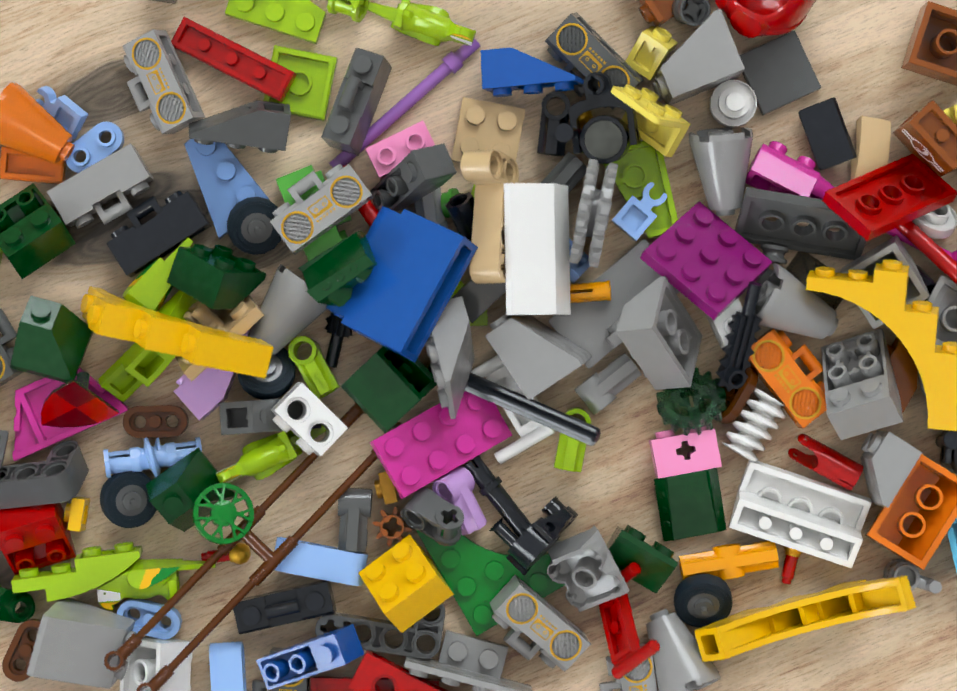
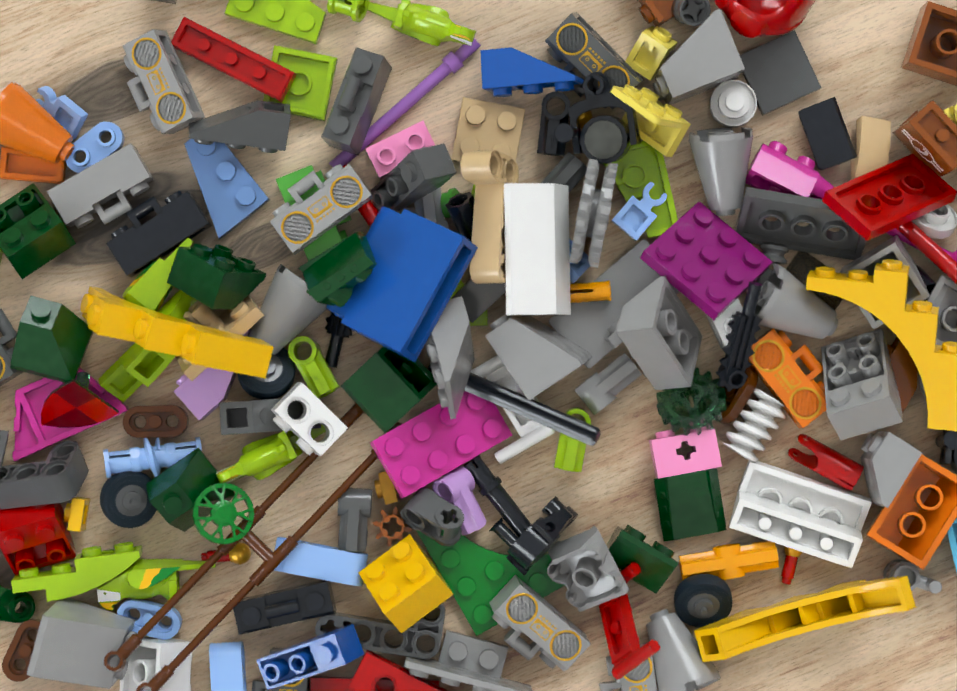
black wheel [227,197,282,255] -> none

